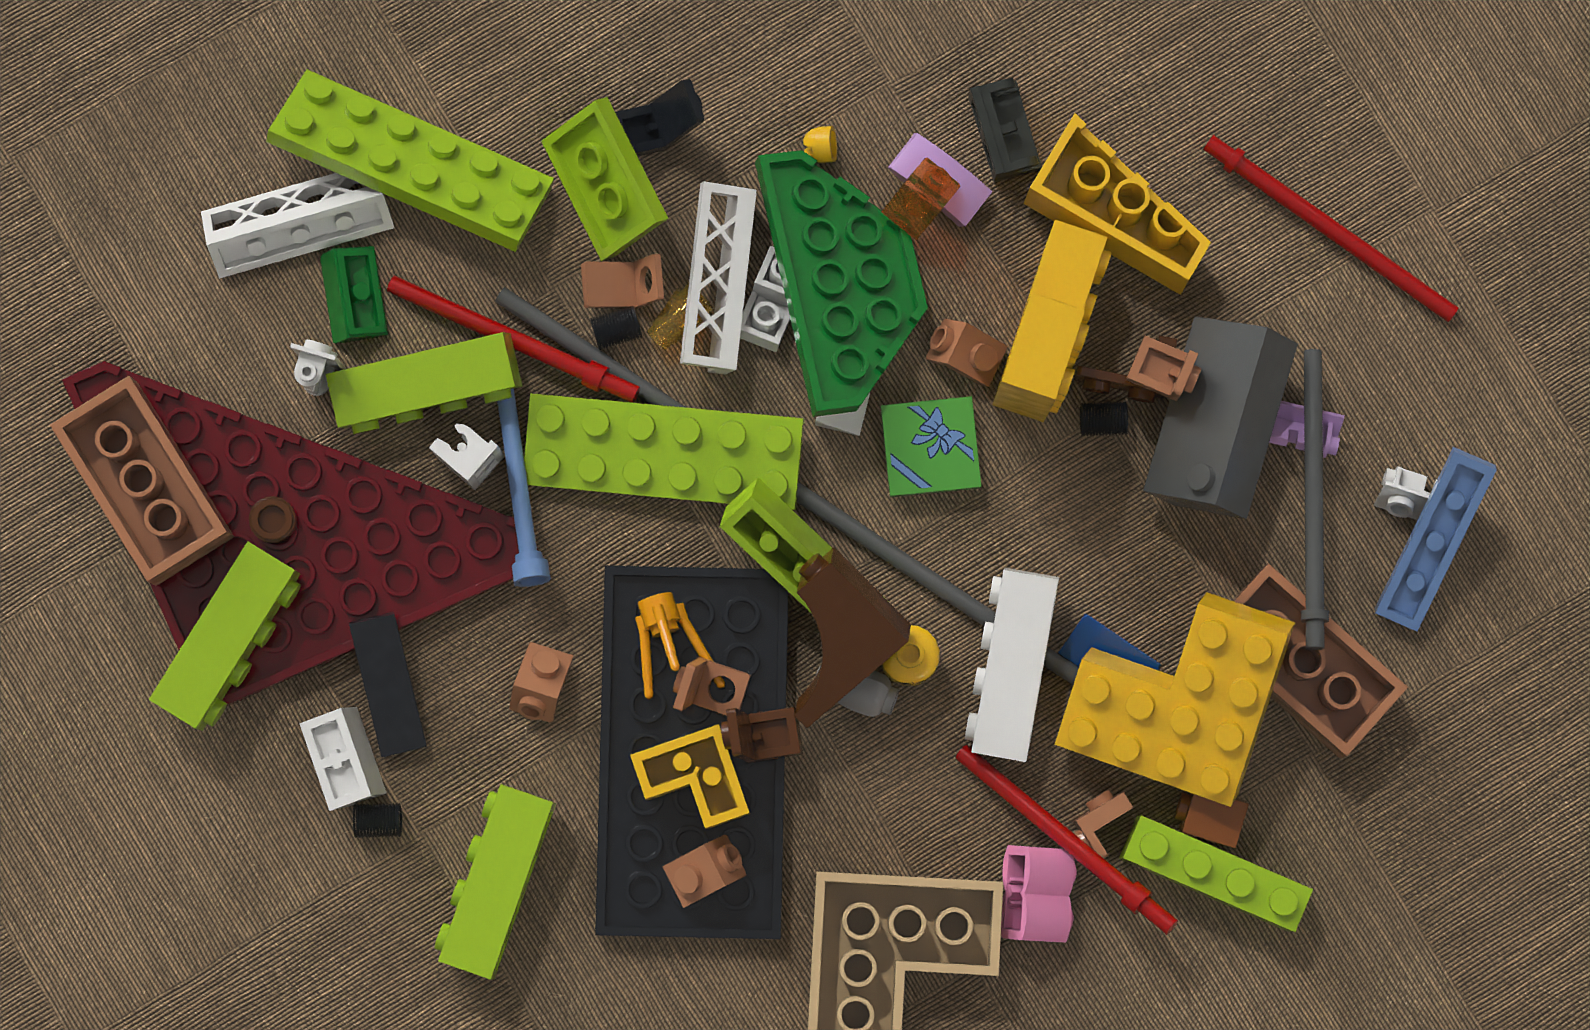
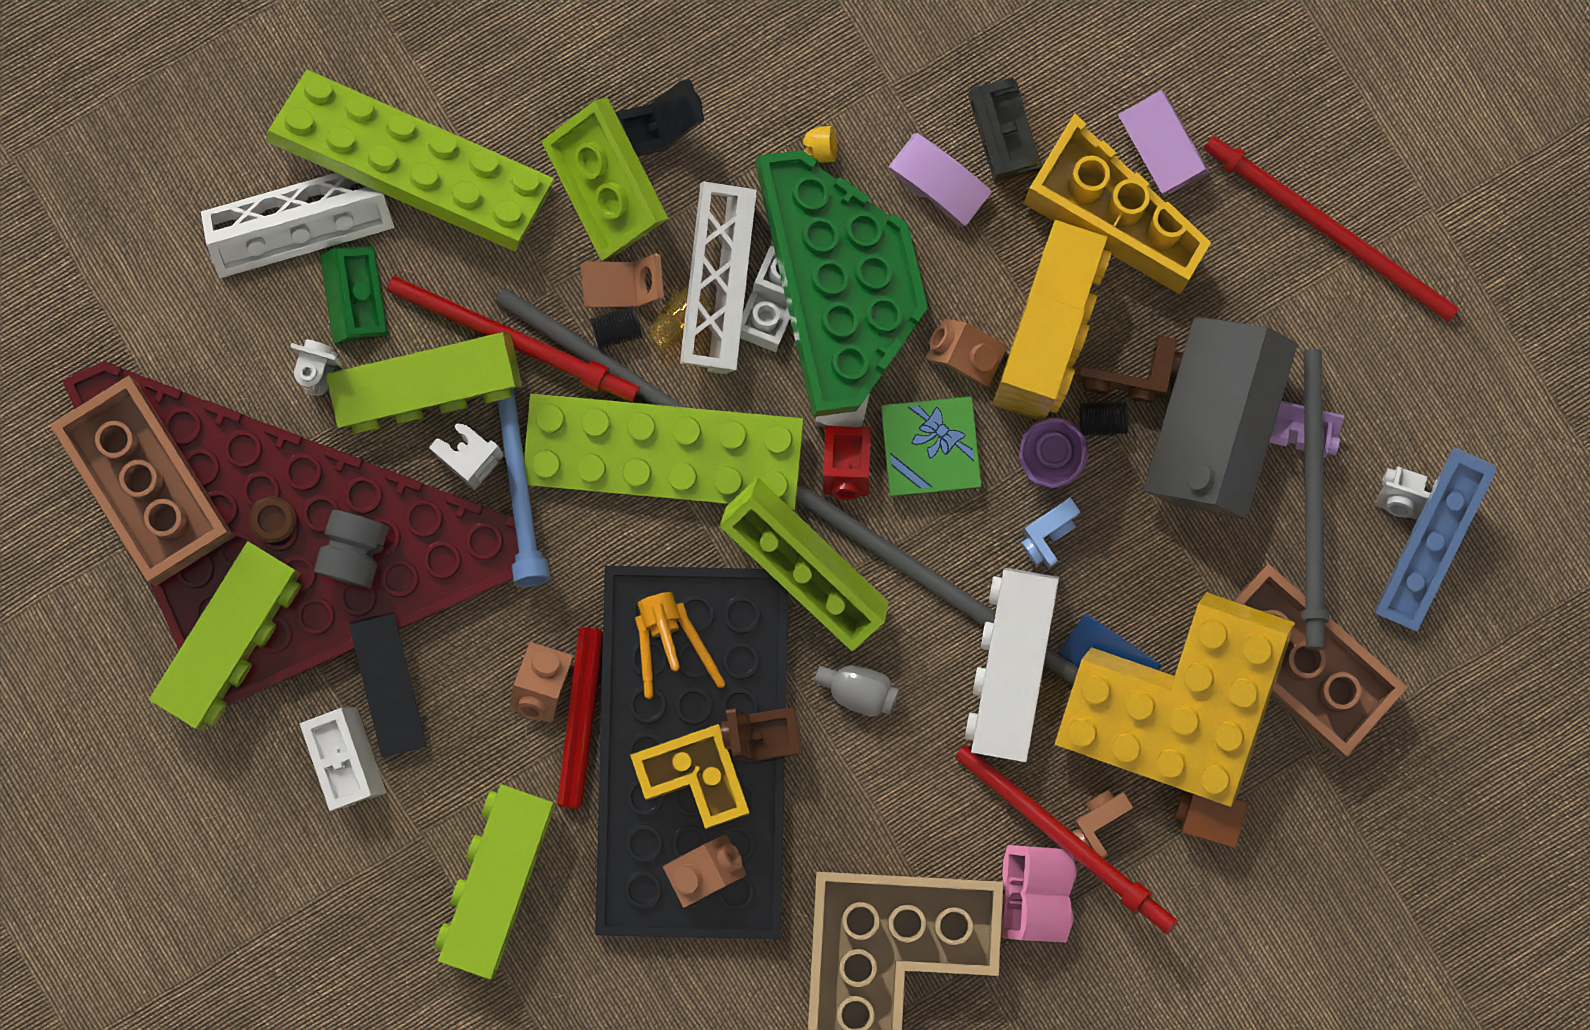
black piece [353,803,402,838] -> none
nougat bracket [673,657,751,716] -> none
reddish brown arch [794,547,911,728] -> none
clear orange bracket [881,158,960,241] -> none
yellow head [881,625,940,686] -> none
lime brick [1119,815,1313,932] -> none
nougat bracket [1126,335,1202,401] -> none
none -> dark grey wheel [313,510,389,589]
none -> red axle [557,627,603,809]
none -> red bracket [823,426,871,500]
none -> medium lavender hair [1019,417,1088,488]
none -> light blue bracket [1021,497,1081,569]
none -> lavender hinge [1118,90,1210,195]

